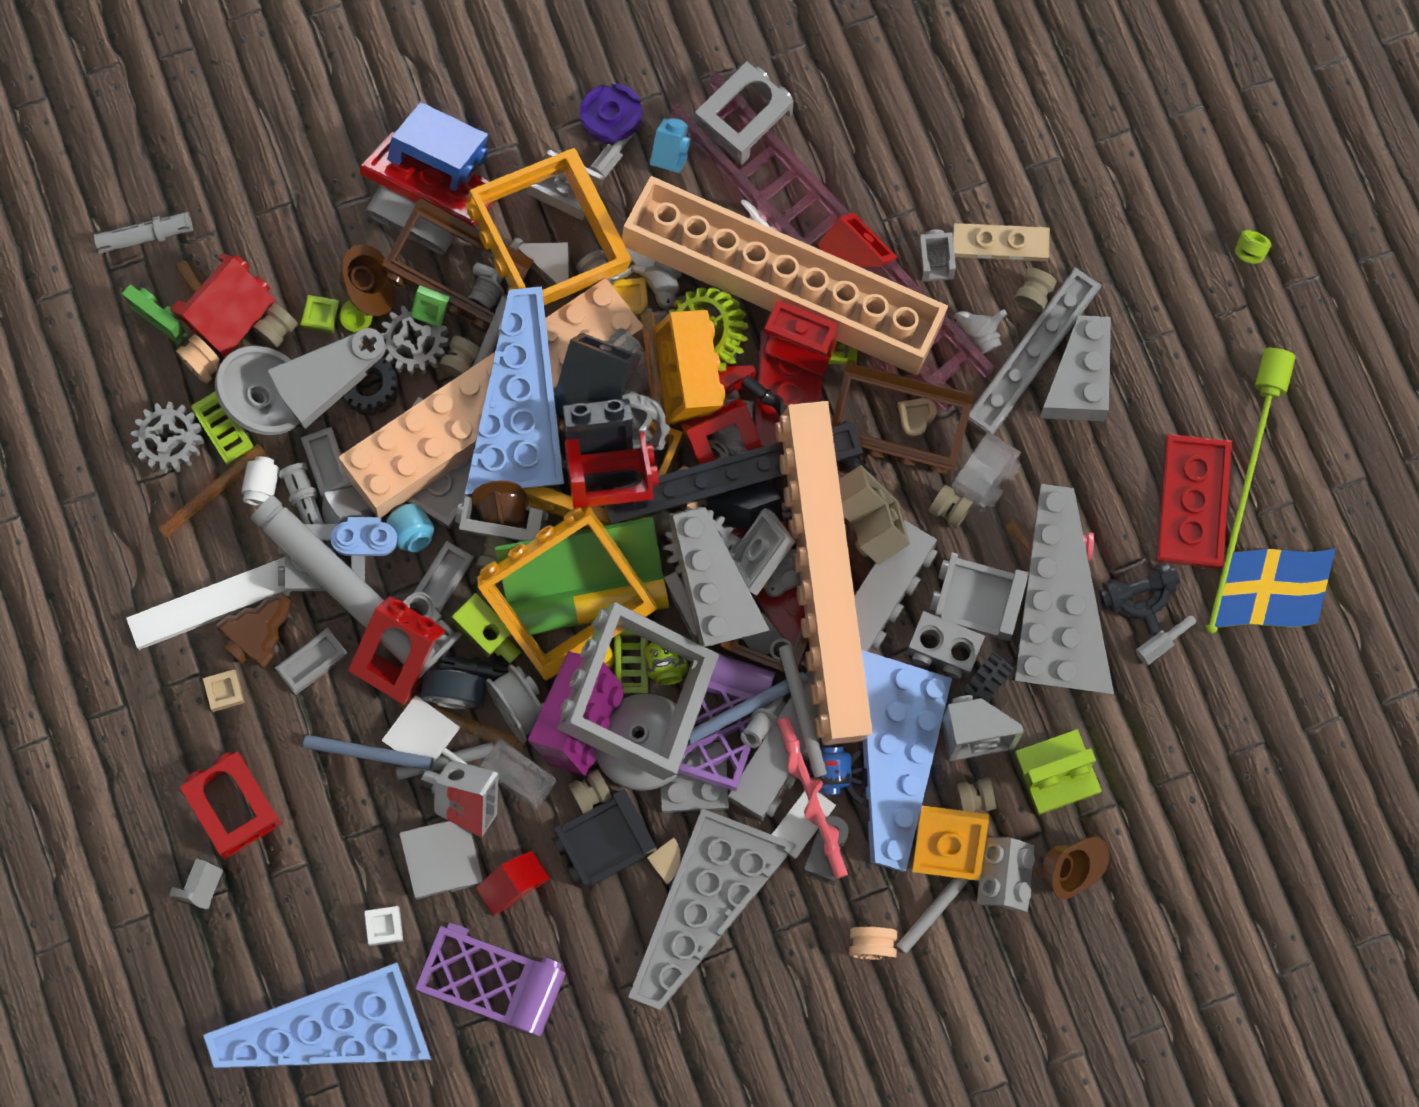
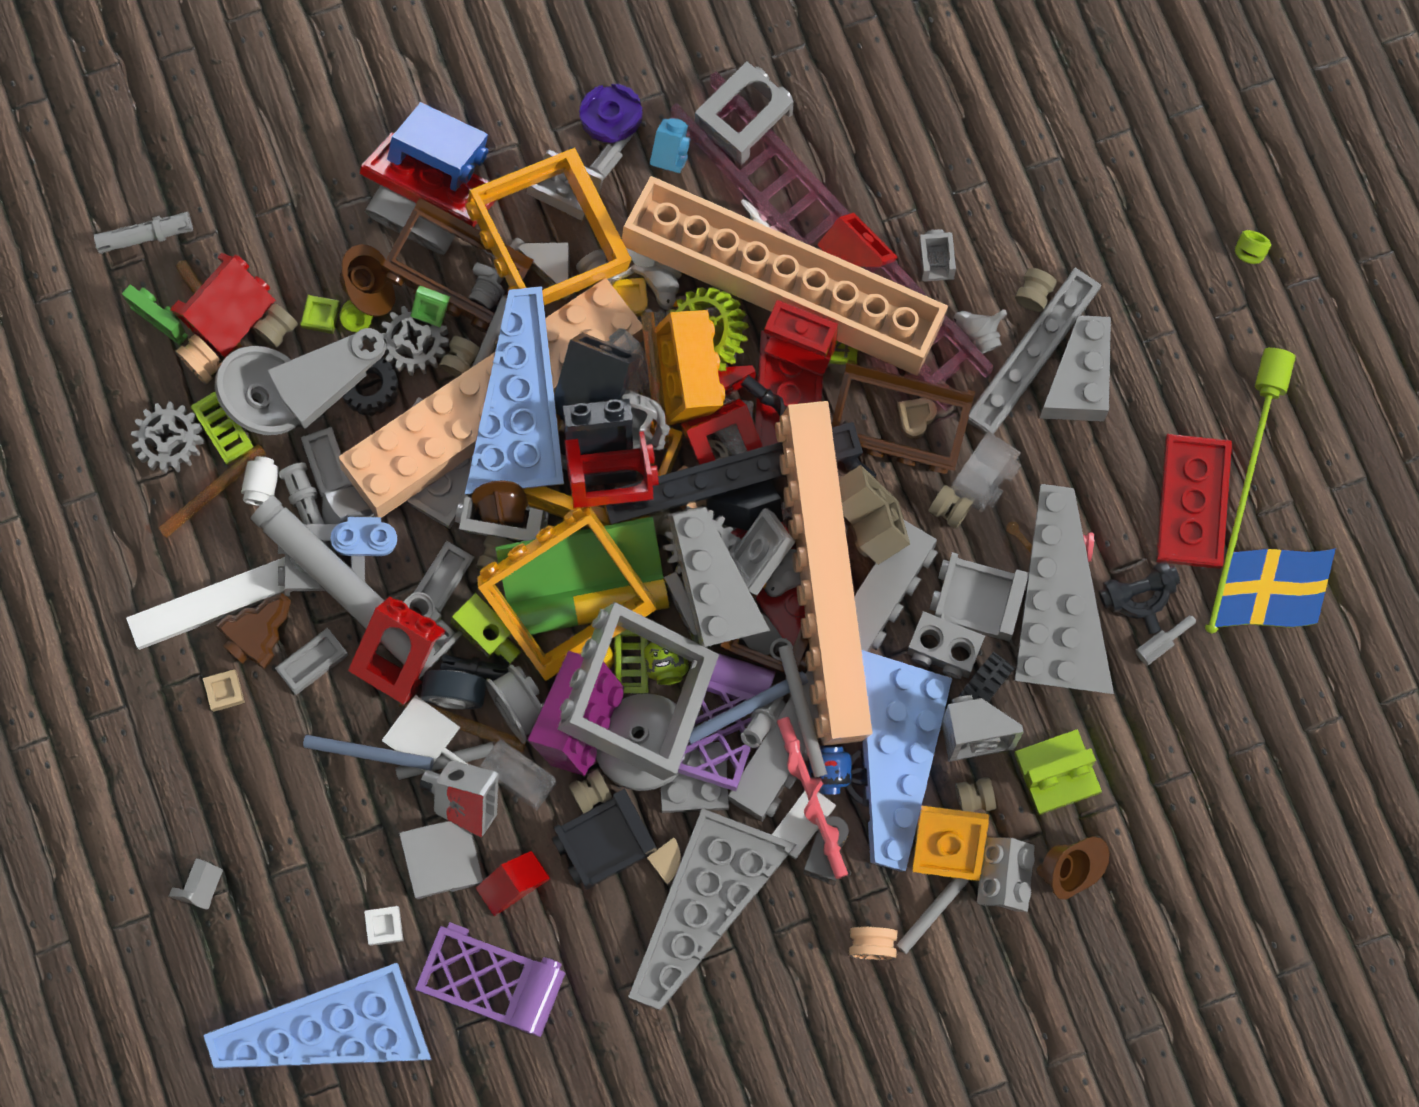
red panel [180,751,283,859] -> none
medium azure head [386,503,434,552] -> none
tan plate [953,223,1050,262] -> none

